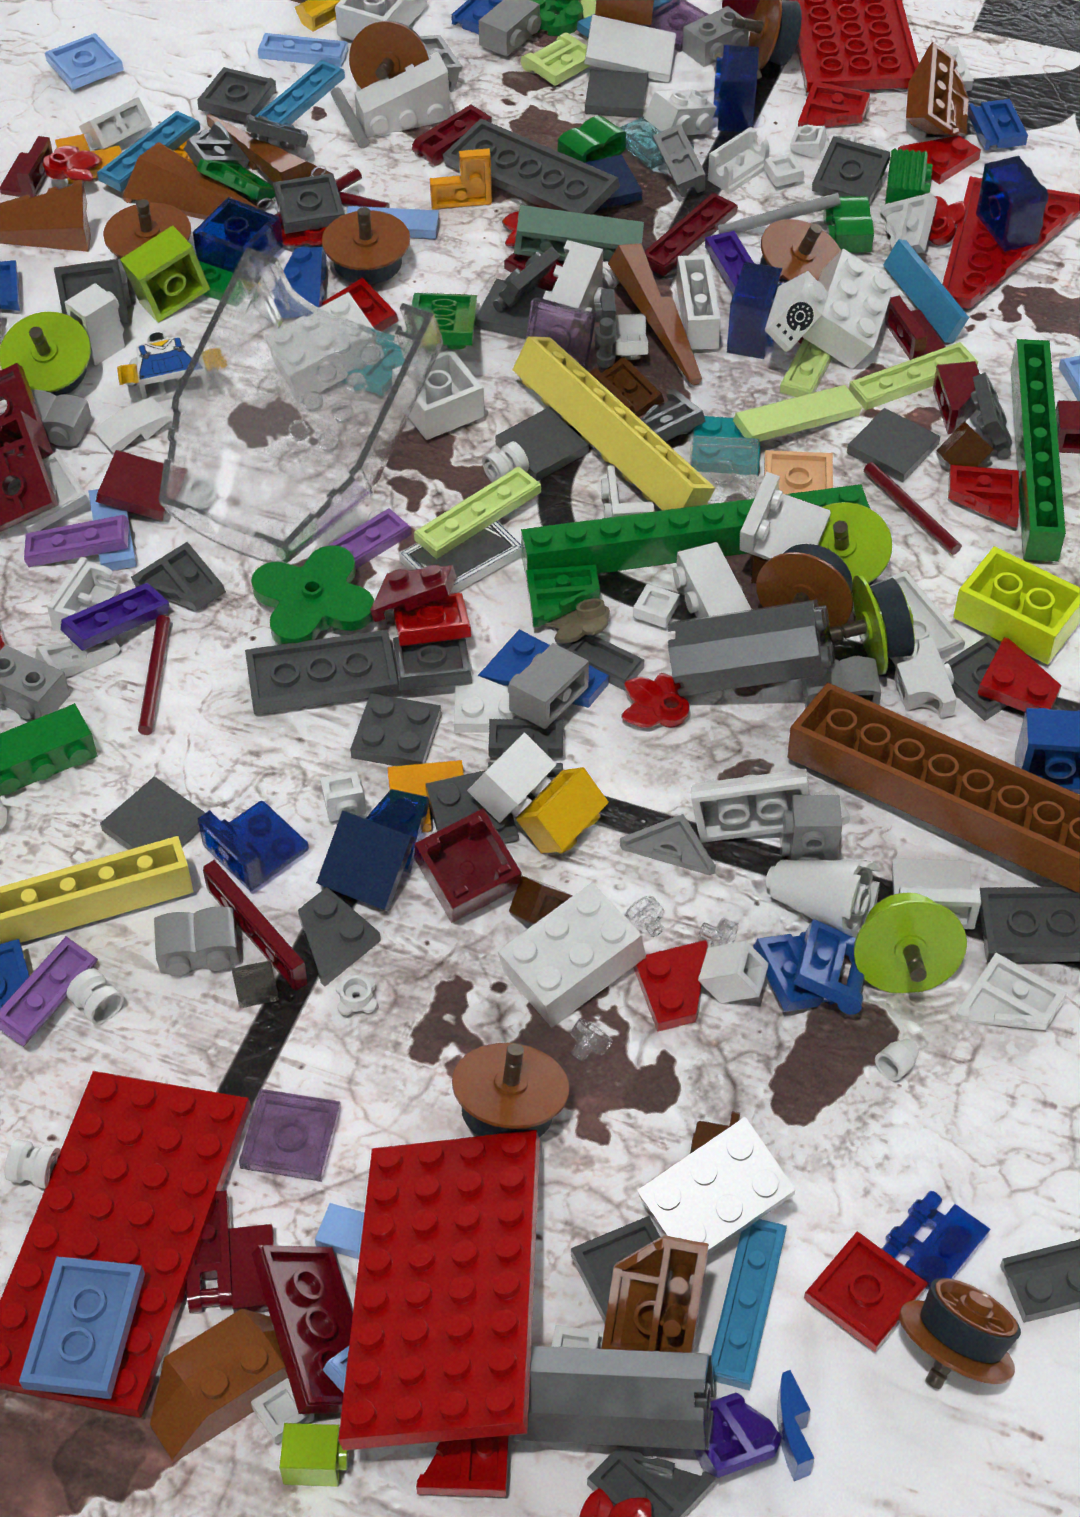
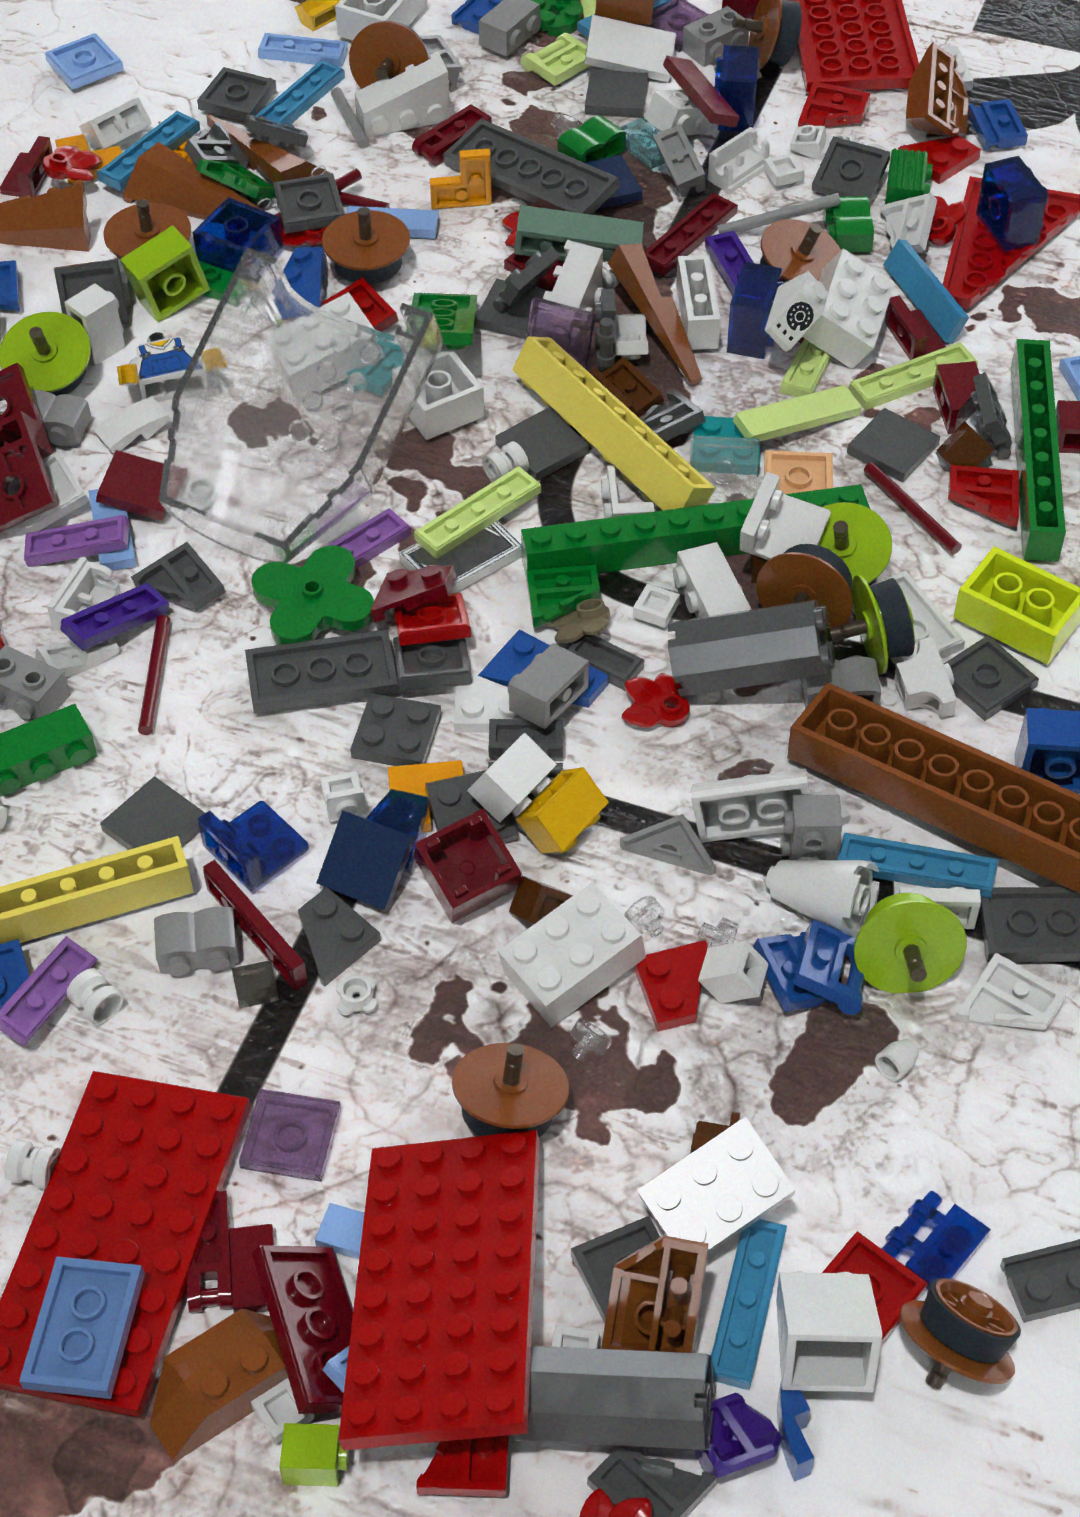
red wing [977,637,1062,712] -> none
none -> clear tile [551,112,583,141]
none -> dark red tile [663,55,740,127]
none -> white slope [776,1271,882,1392]
none -> dark azure tile [837,832,999,898]

